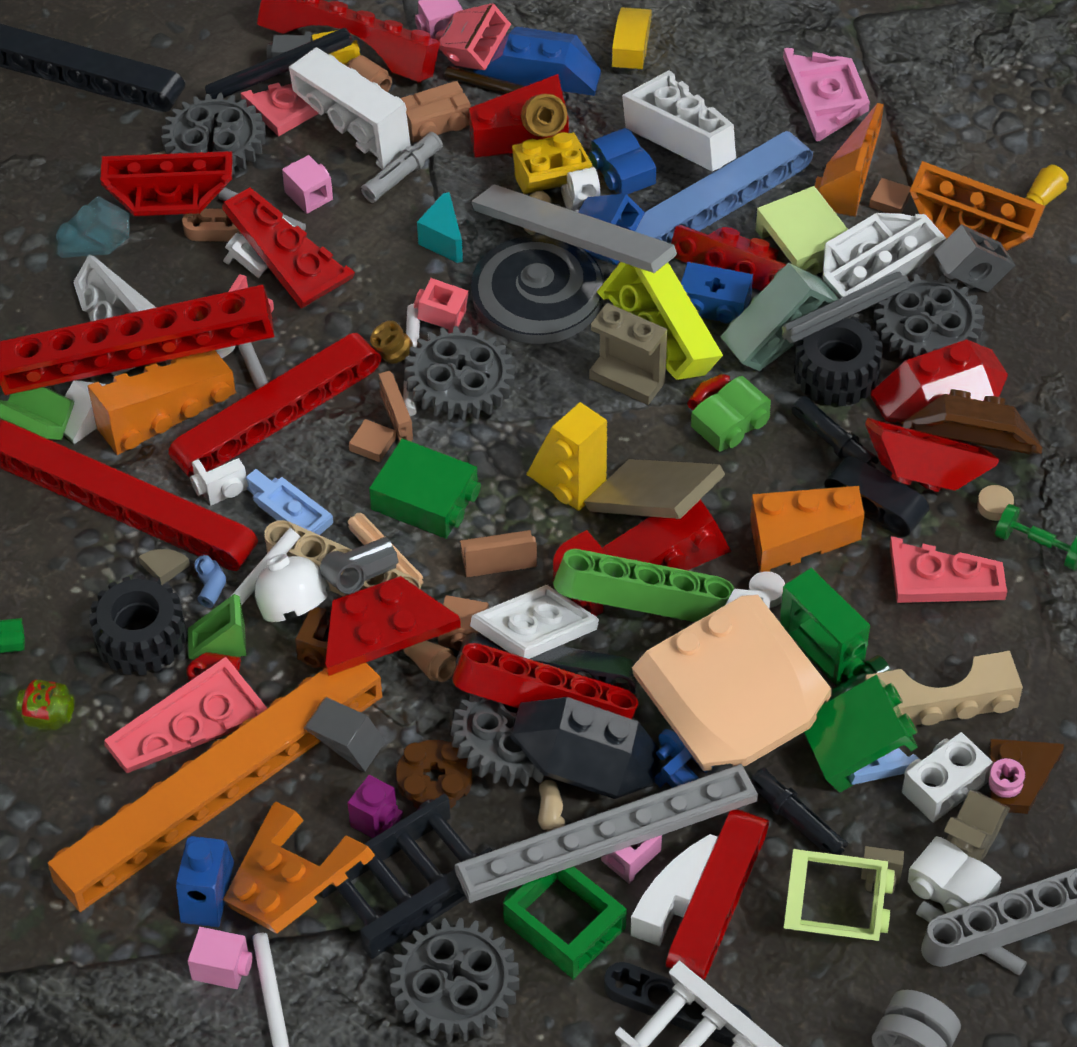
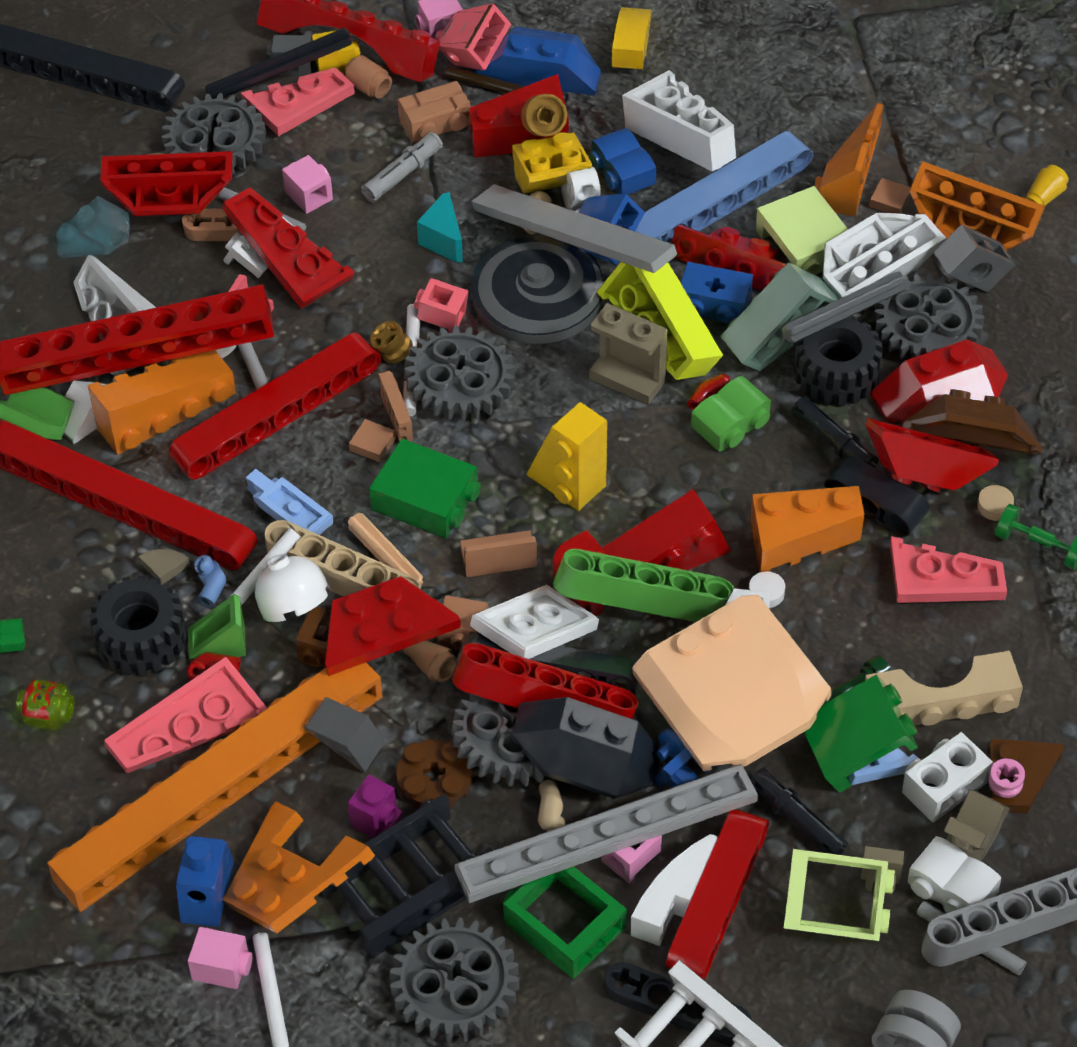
white bracket [190,458,248,506] -> none
white wedge [289,47,411,170] -> none
dark grey piece [320,537,399,594] -> none
dark tan tile [584,459,725,519] -> none
green window [780,567,870,686] -> none
bright pink wing [783,48,870,141] -> none

